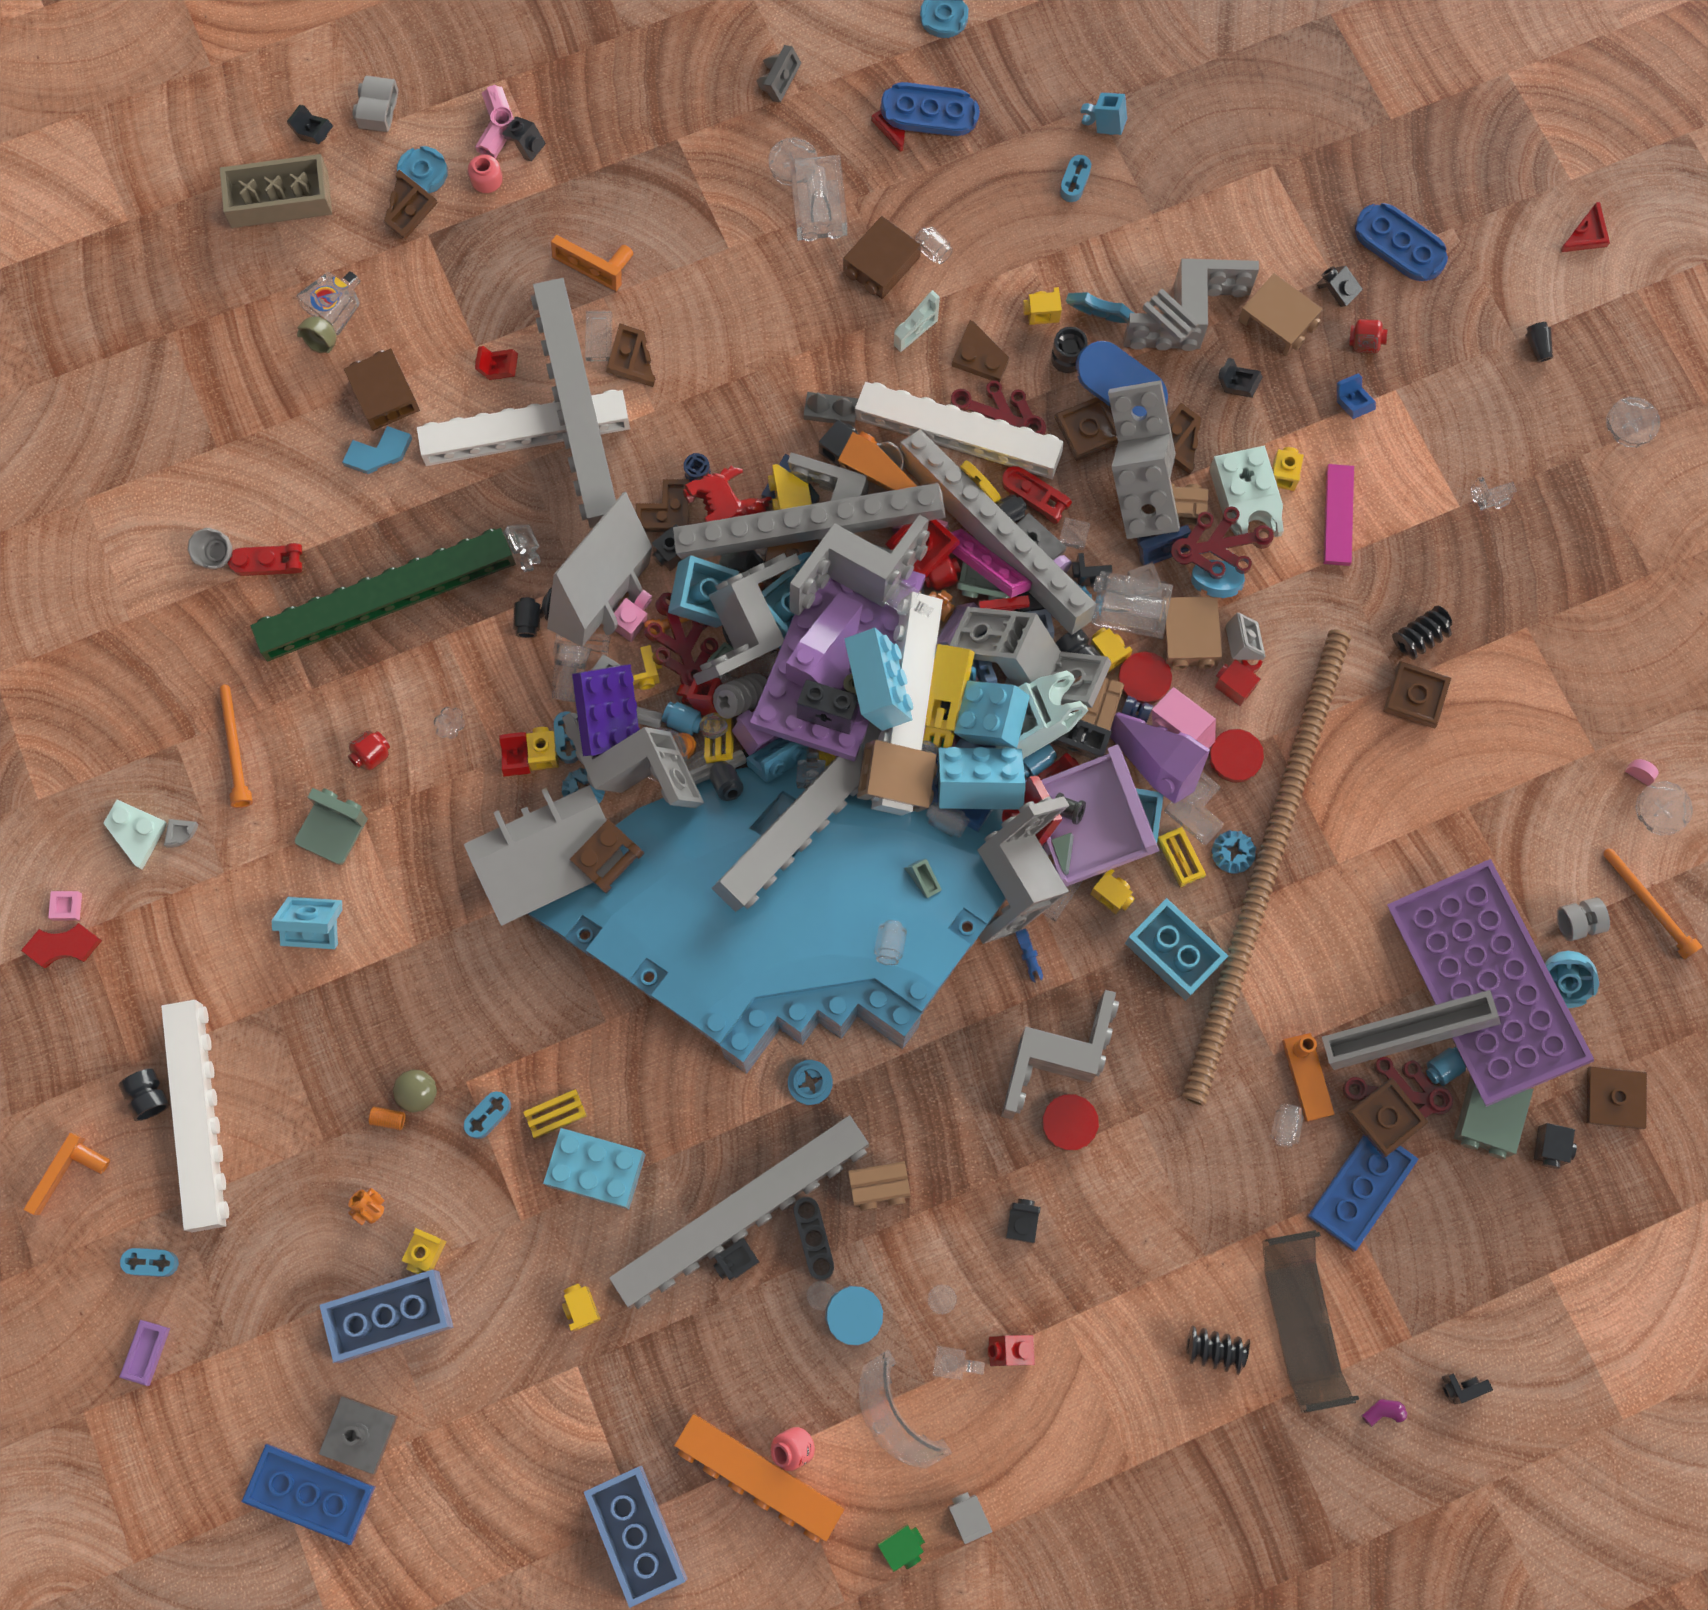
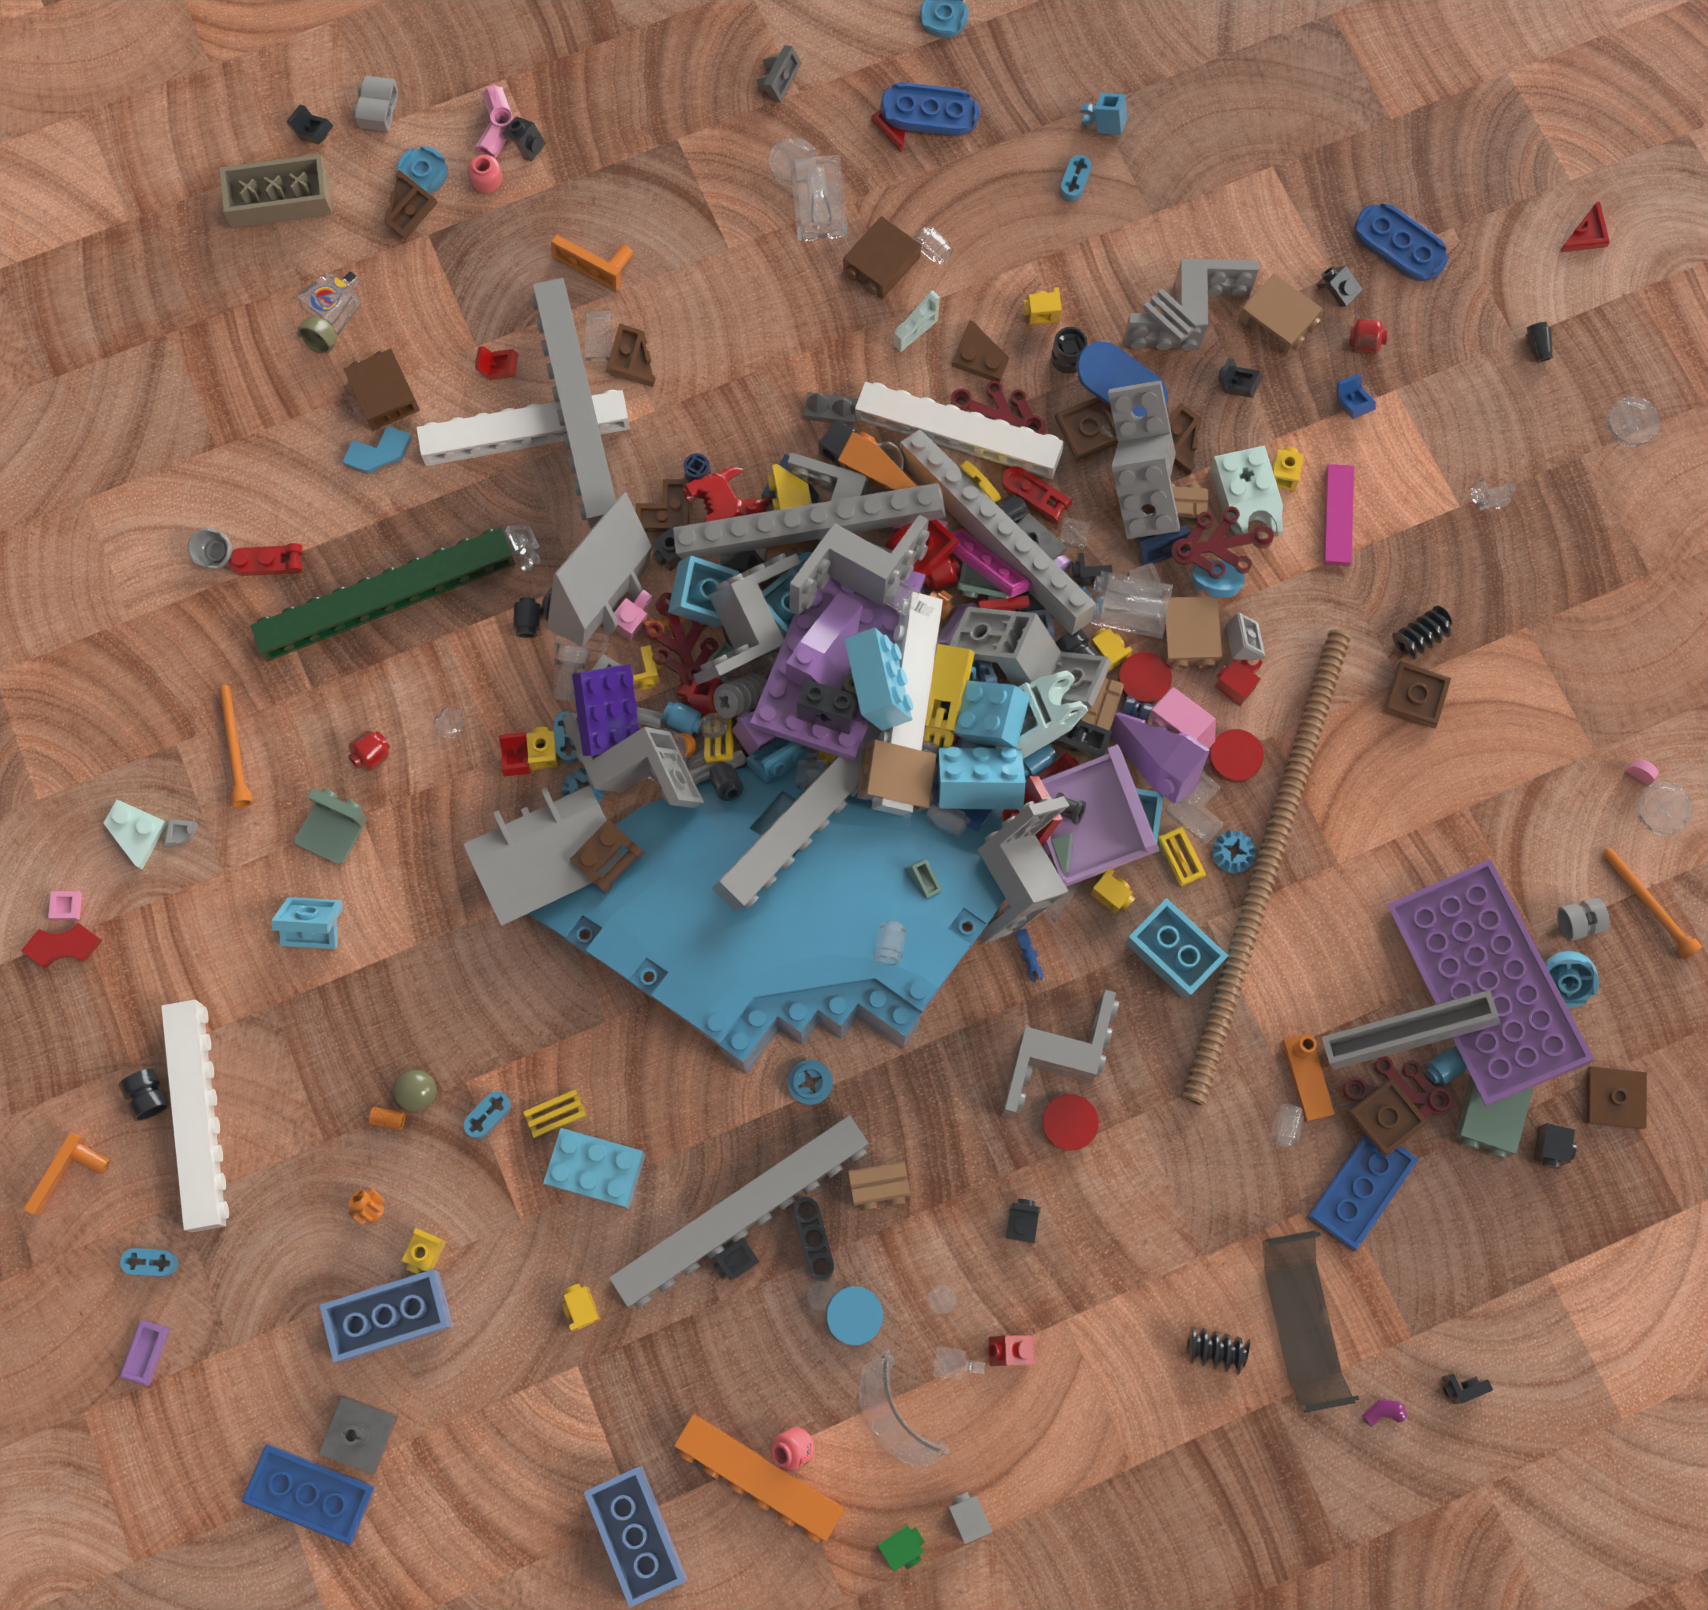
dark azure tile [1066,292,1134,324] -> none

